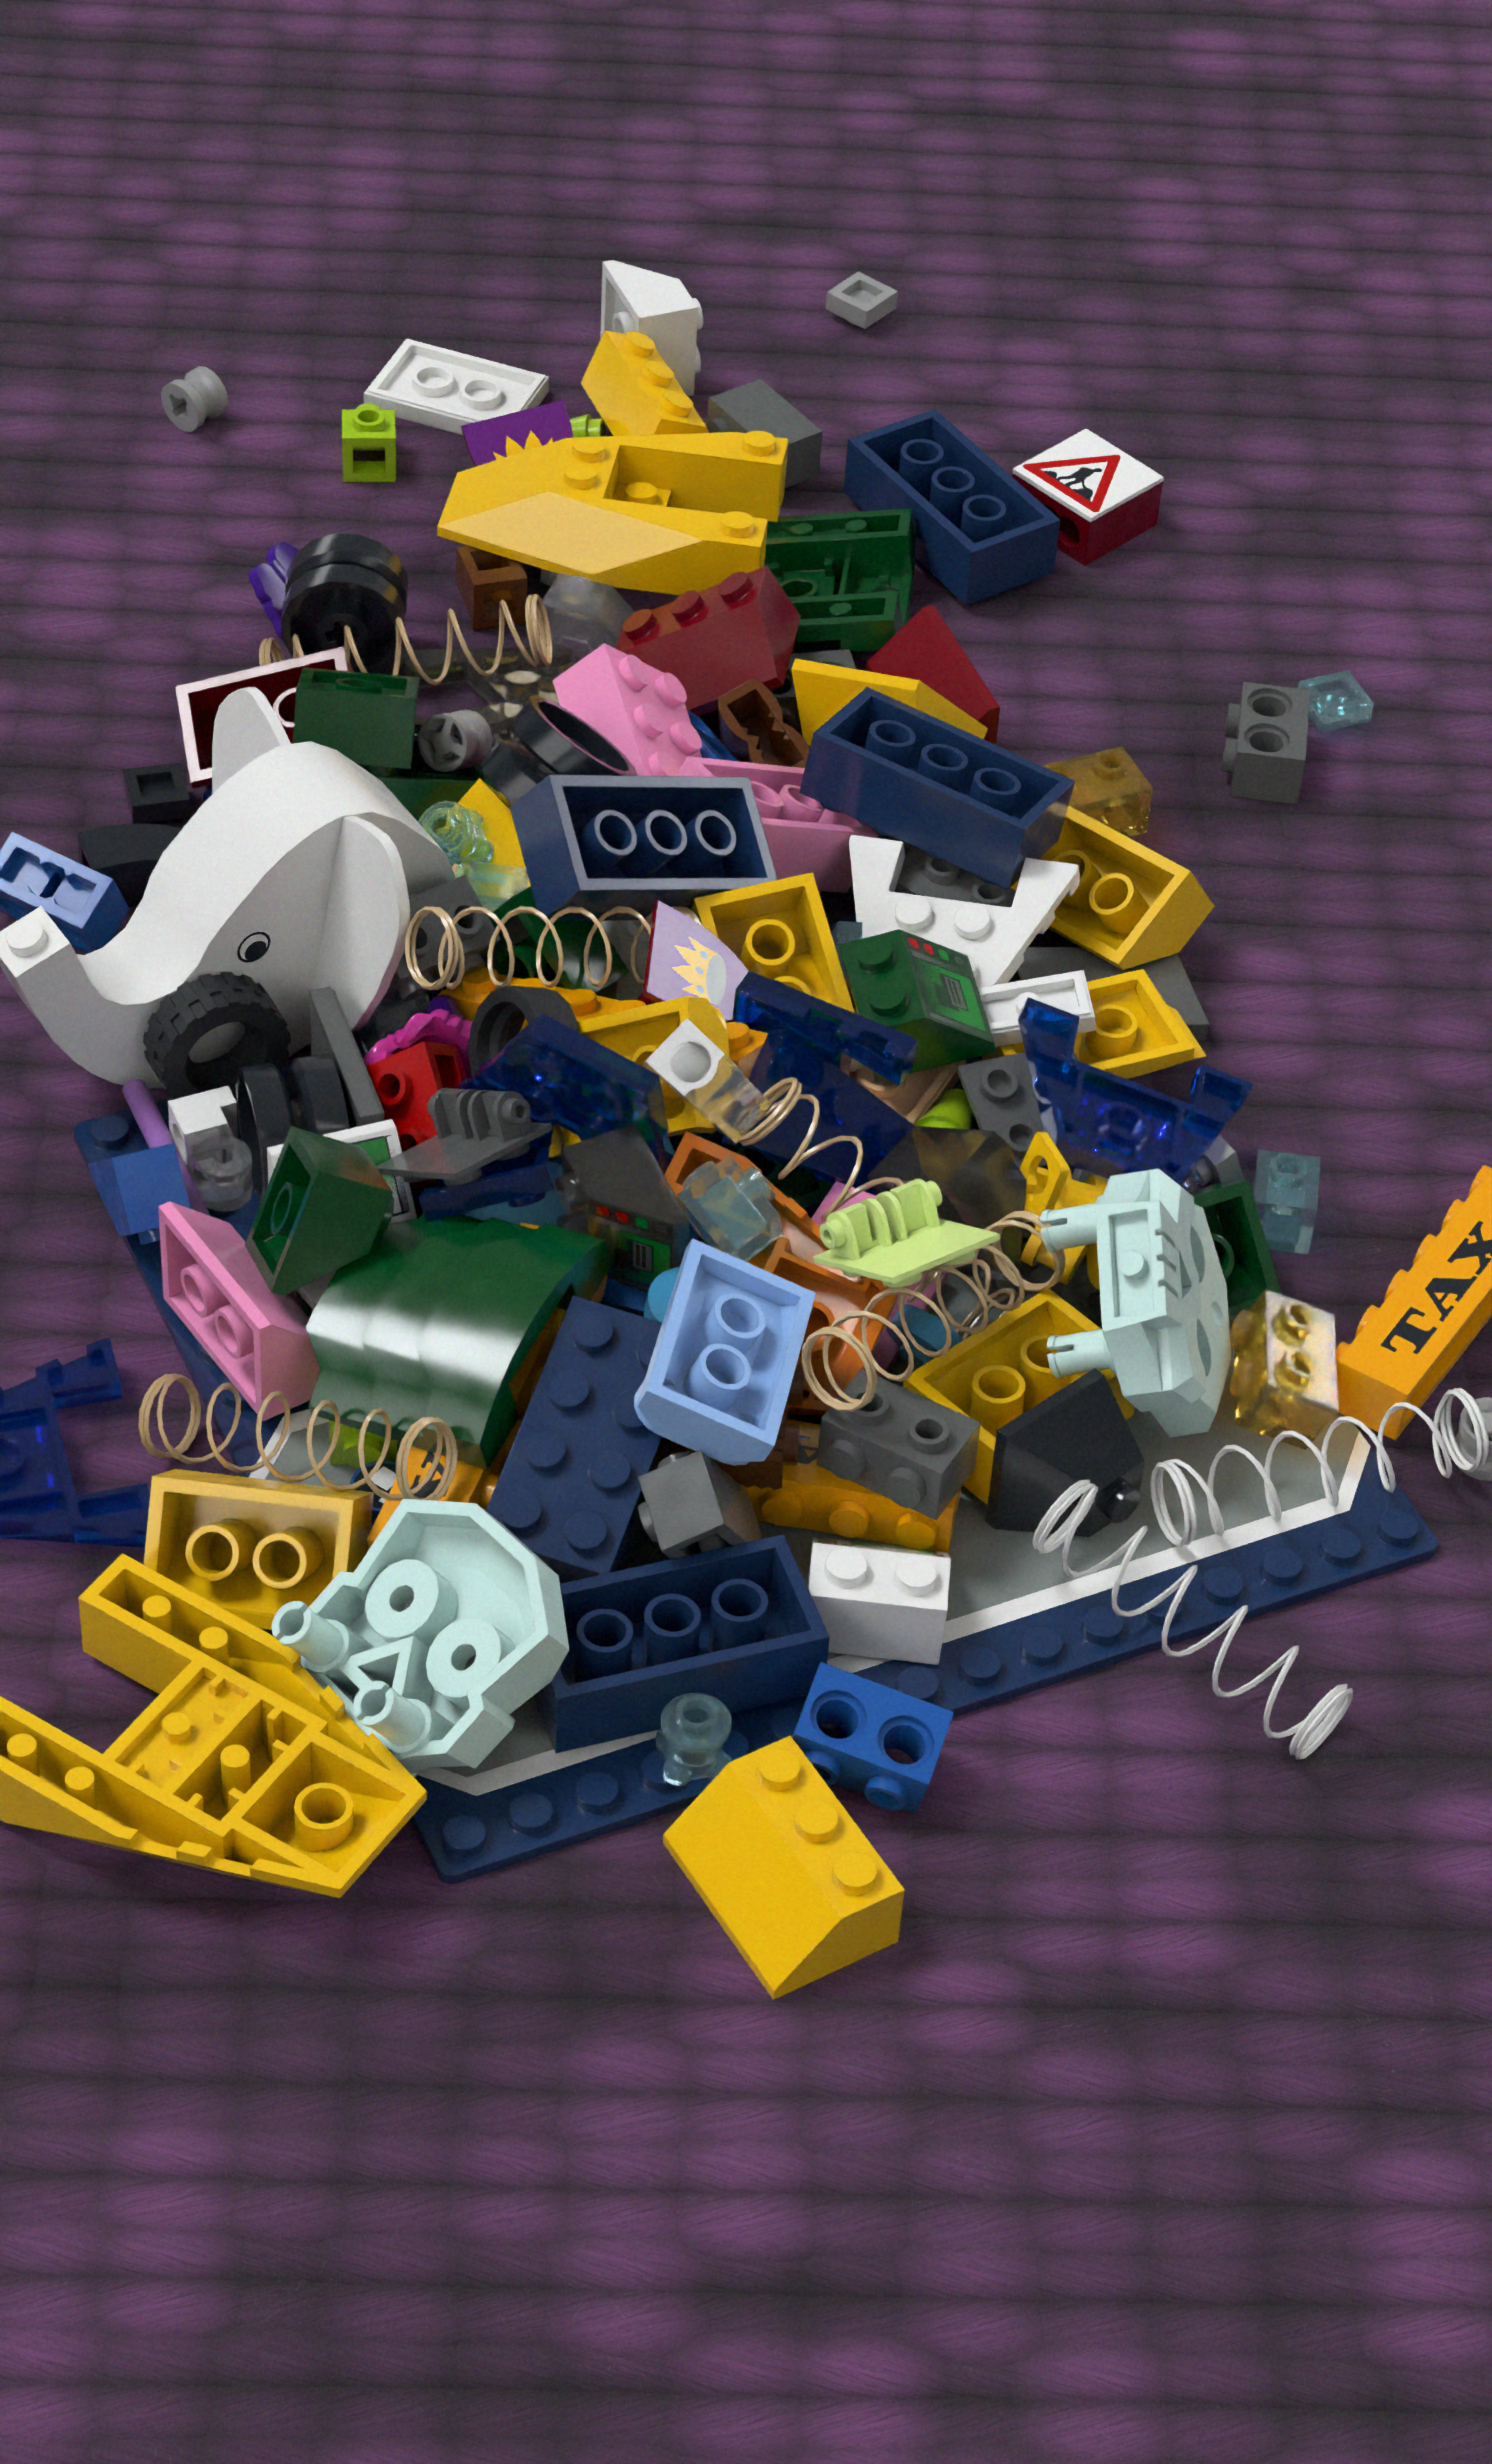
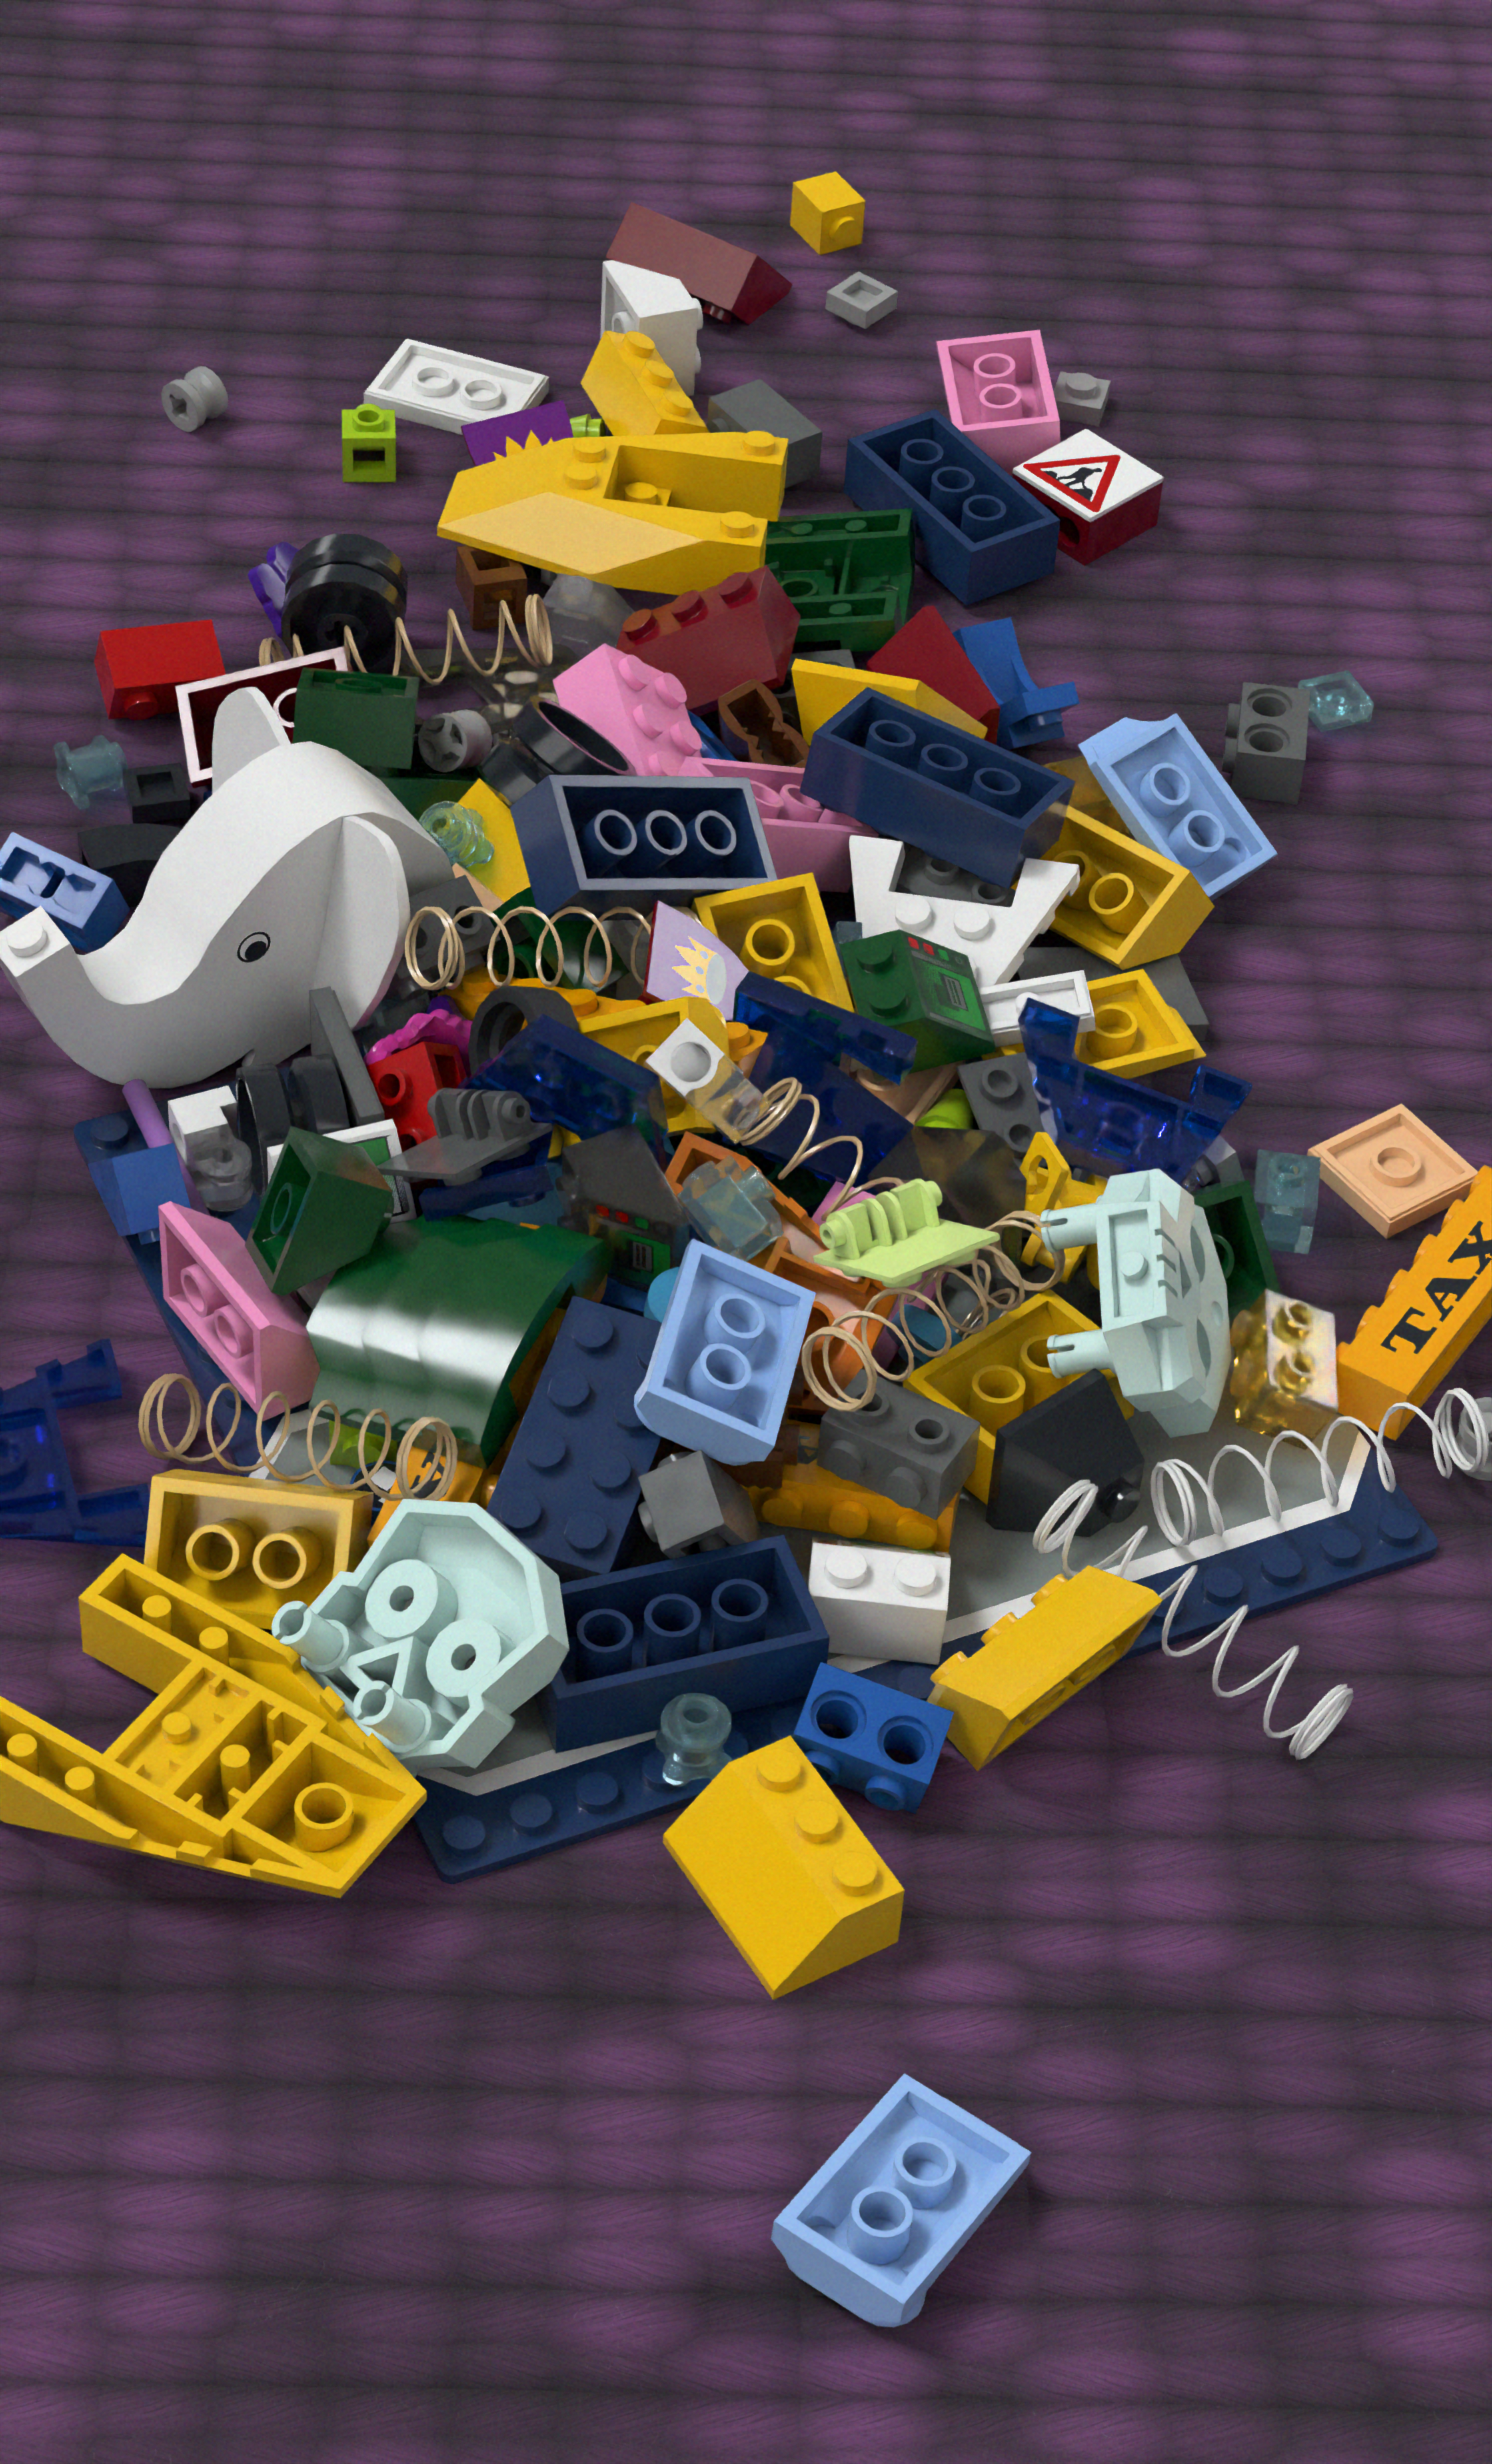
black tyre [143,972,291,1100] -> none
clear light blue plate [455,860,528,907] -> none
none -> clear light blue brick [54,735,128,810]
none -> red brick [94,619,226,720]
none -> dark red slope [606,202,793,325]
none -> light blue slope [771,2073,1031,2327]
none -> yellow brick [790,171,865,255]
none -> yellow slope [926,1565,1163,1772]
none -> bright pink slope [937,330,1060,477]
none -> blue arch [952,617,1080,750]
none -> light grey plate [1053,371,1111,427]
none -> light blue slope [1078,713,1278,901]
none -> light nougat tile [1305,1103,1478,1239]

